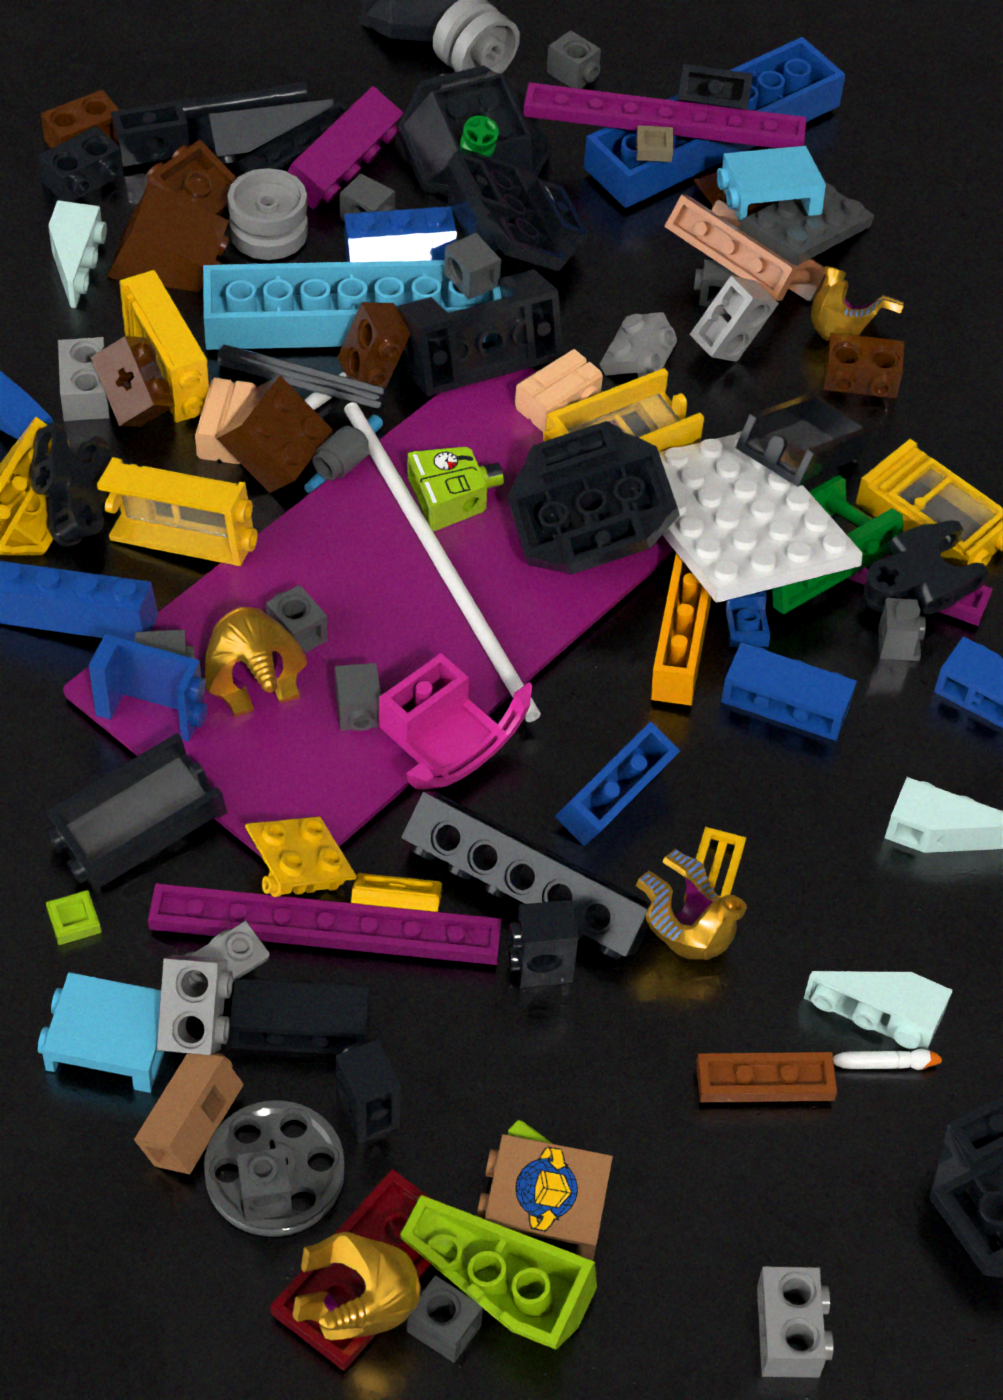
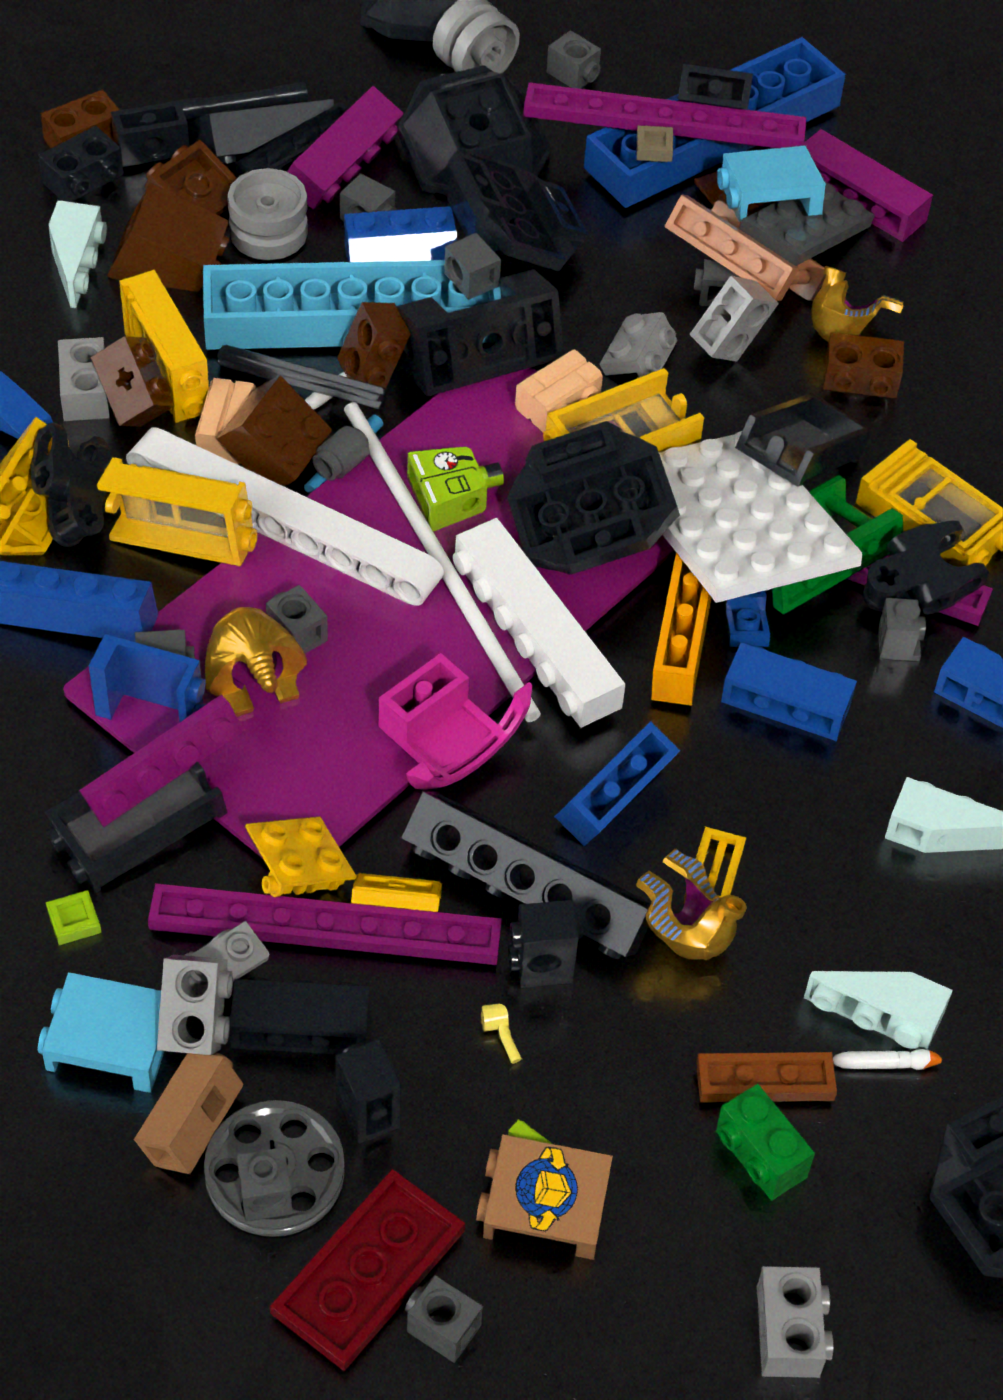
pearl gold piece [292,1232,420,1340] -> none
dark grey brick [335,663,381,731] -> none
lime wedge [401,1195,597,1349] -> none
green wheel [460,116,499,157] -> none
none -> magenta plate [79,694,245,827]
none -> white beam [126,427,444,606]
none -> white brick [453,518,625,728]
none -> light yellow hand [481,1004,522,1064]
none -> green brick [716,1084,815,1201]
none -> magenta brick [803,129,933,242]

